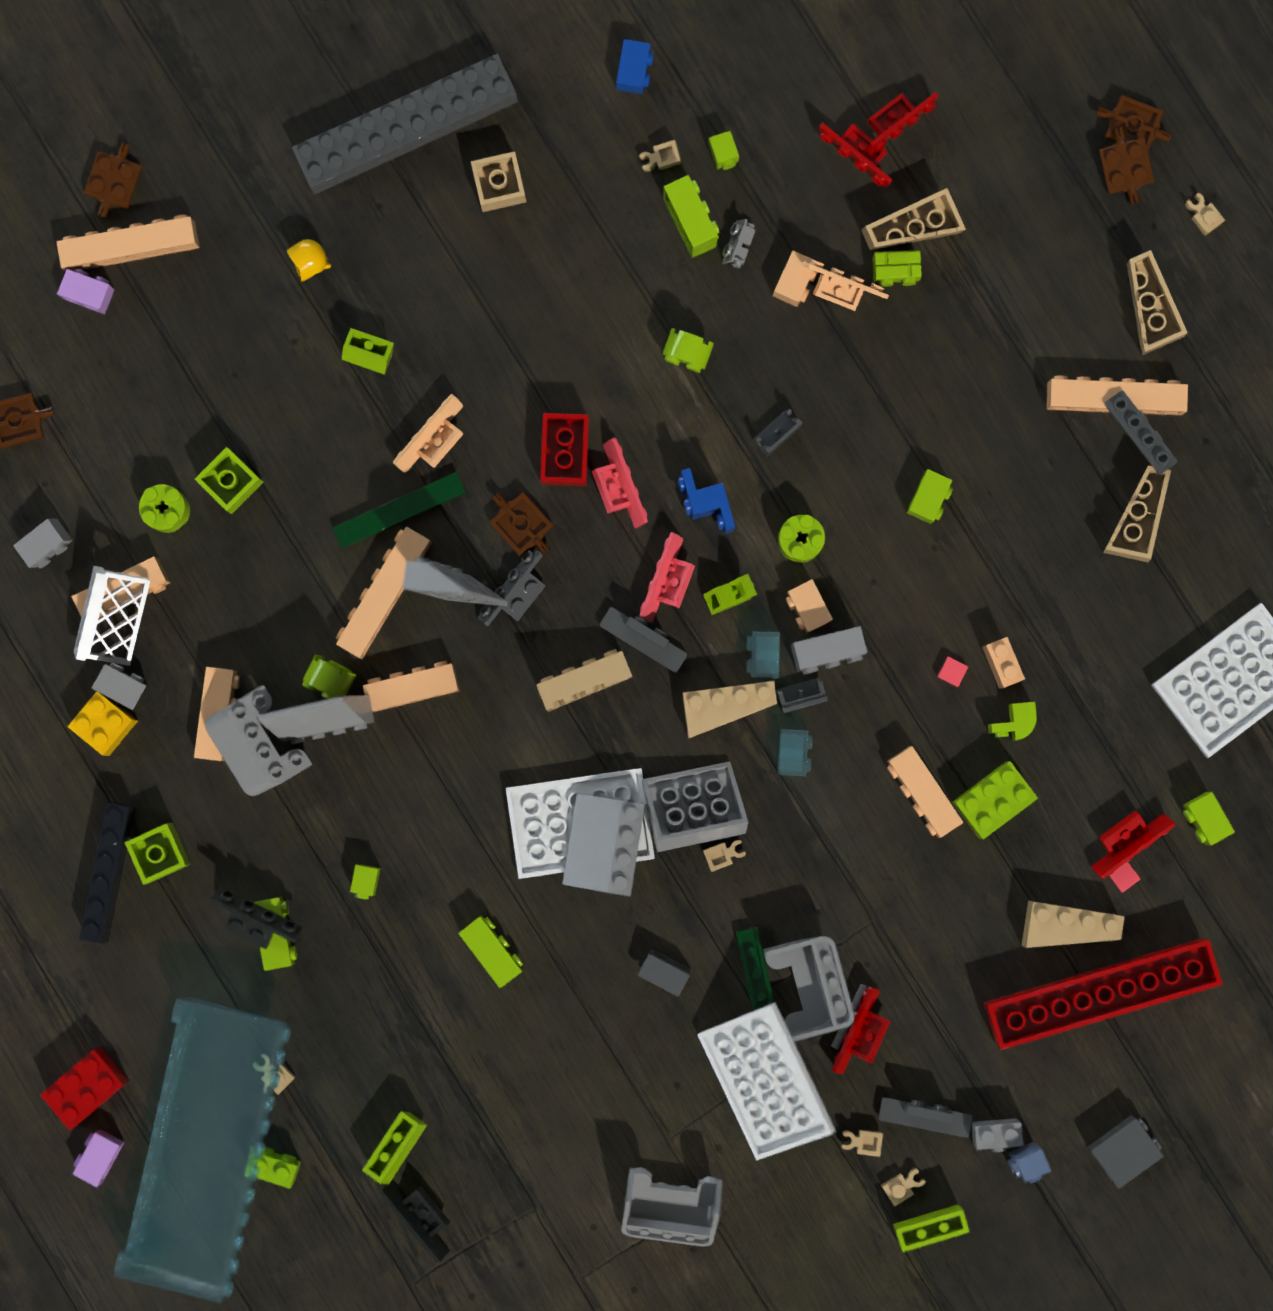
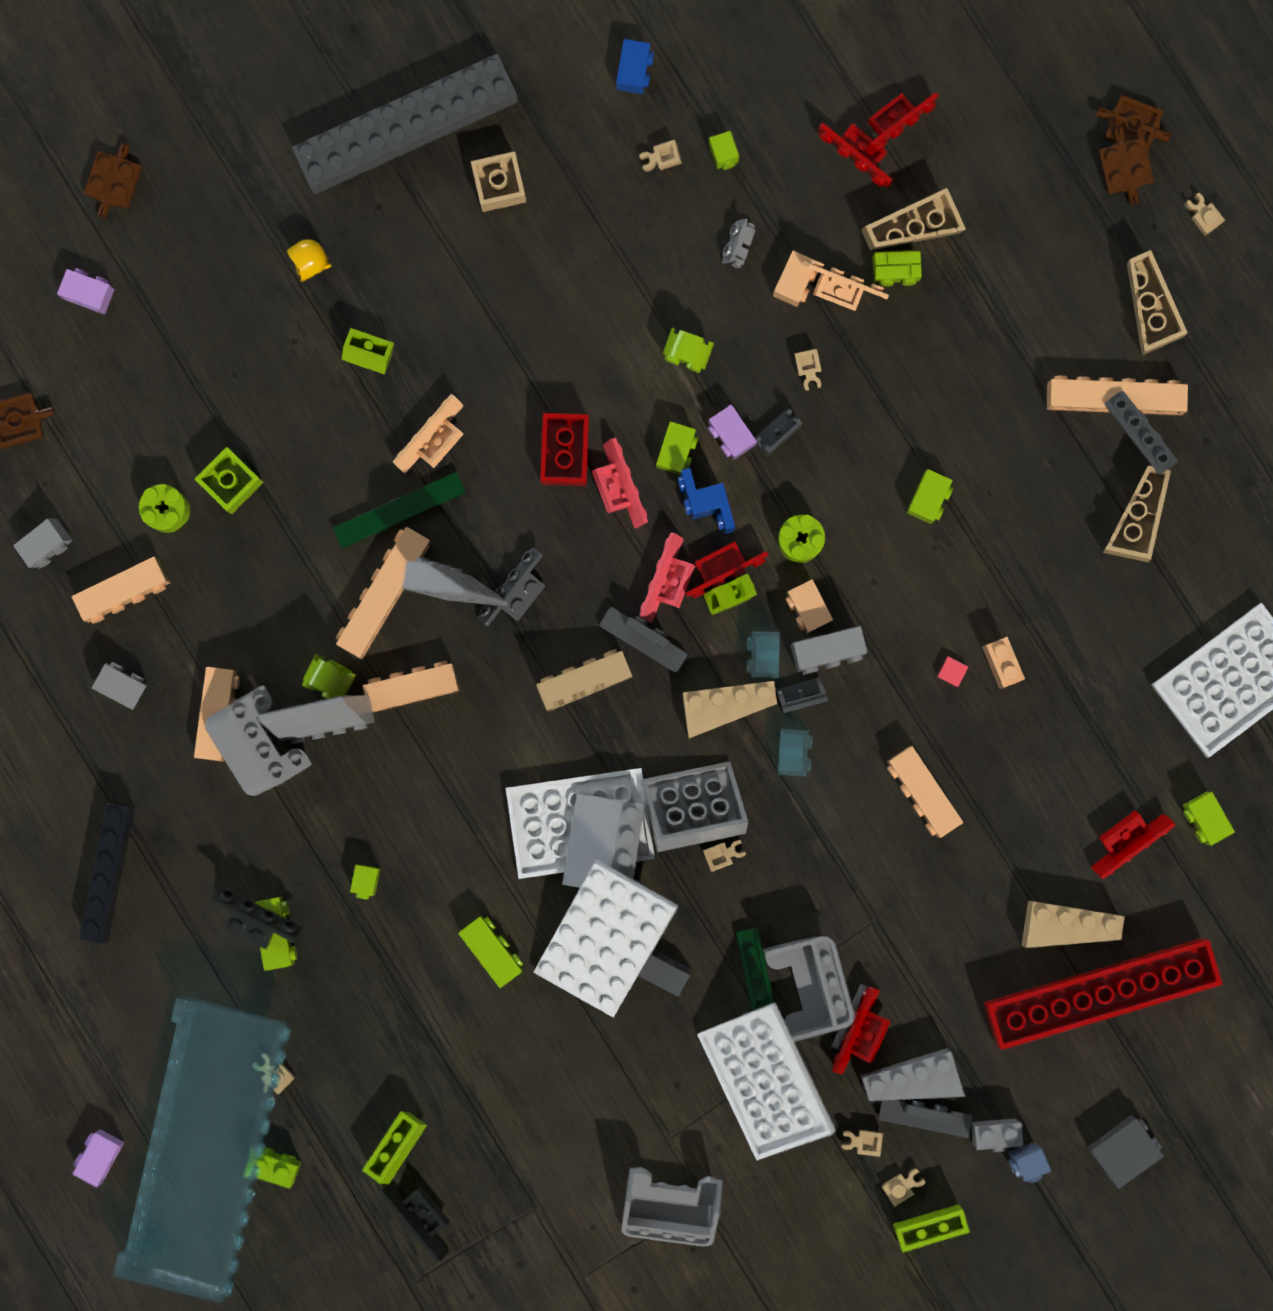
red brick [40,1046,129,1130] -> none
light nougat brick [56,215,199,272] -> none
yellow brick [68,691,138,756] -> none
white fence [73,566,151,666] -> none
lime brick [125,823,191,885] -> none
reddish brown plate [489,492,553,556] -> none
lime brick [663,175,720,258] -> none
lime brick [952,761,1038,840] -> none
lime brick [988,702,1037,741] -> none
coral tile [1109,862,1140,893] -> none
none -> white plate [534,860,678,1017]
none -> lime brick [656,421,699,475]
none -> red bracket [685,541,769,599]
none -> lavender brick [707,405,757,460]
none -> tan plate [794,349,821,391]
none -> light grey wedge [860,1048,965,1101]

